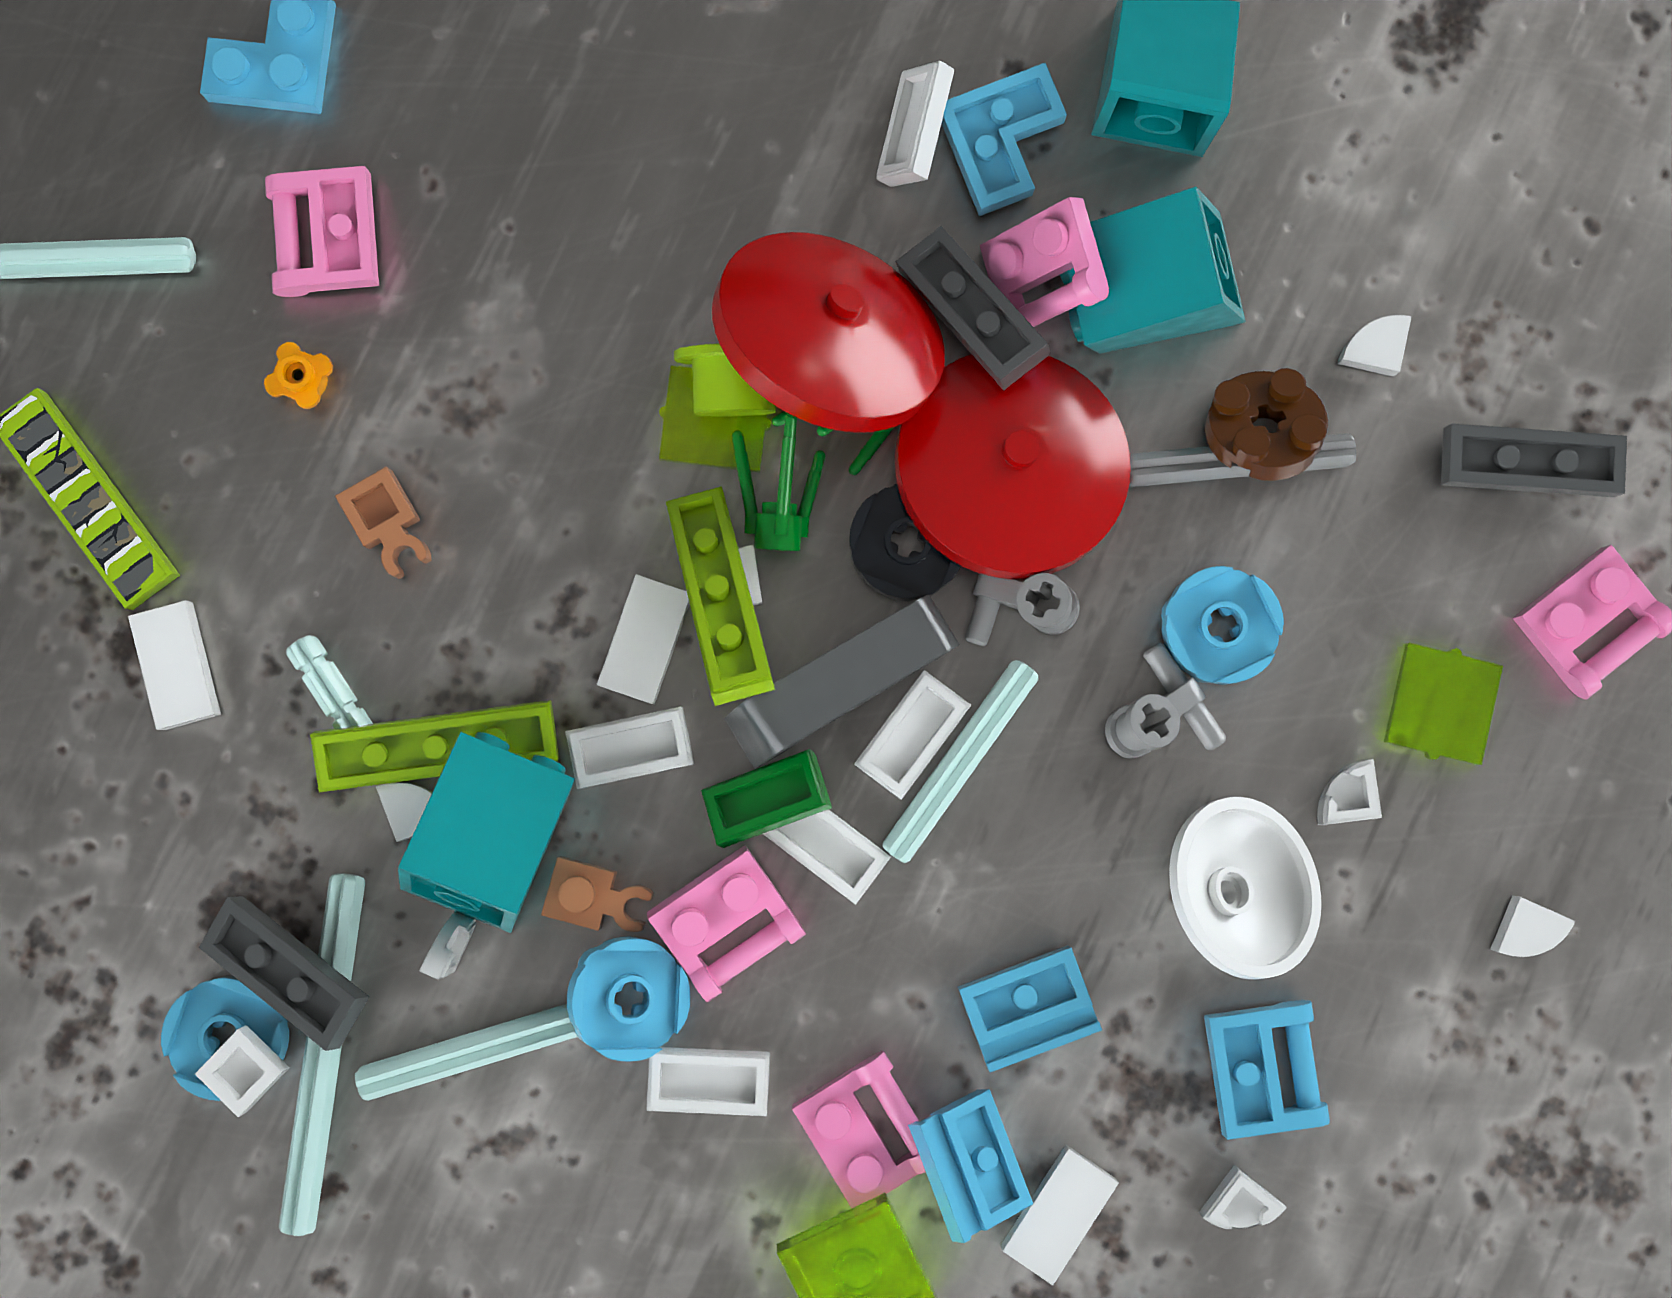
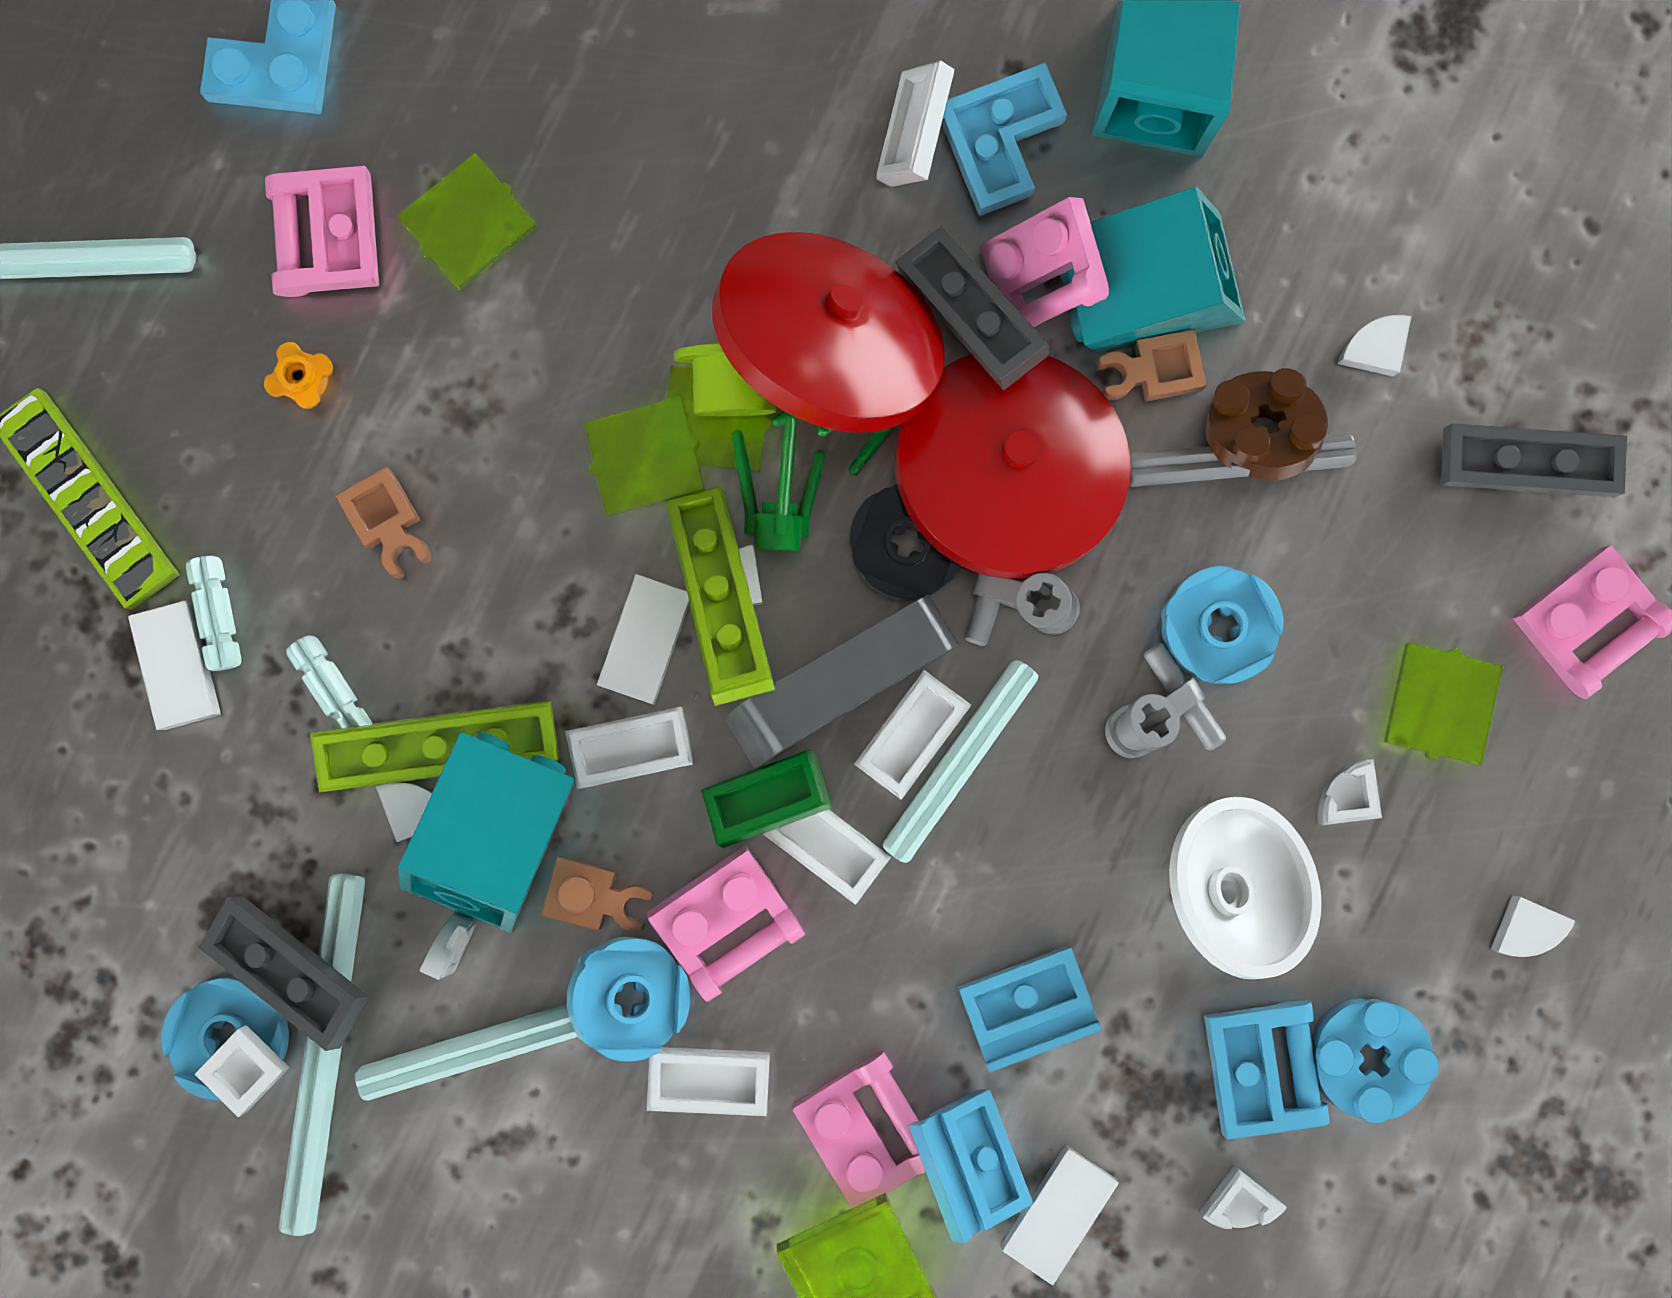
none -> light aqua axle [186,556,242,671]
none -> clear neon green piece [397,153,537,290]
none -> clear neon green piece [584,396,705,516]
none -> nougat plate [1096,329,1207,402]
none -> medium azure plate [1312,998,1439,1124]

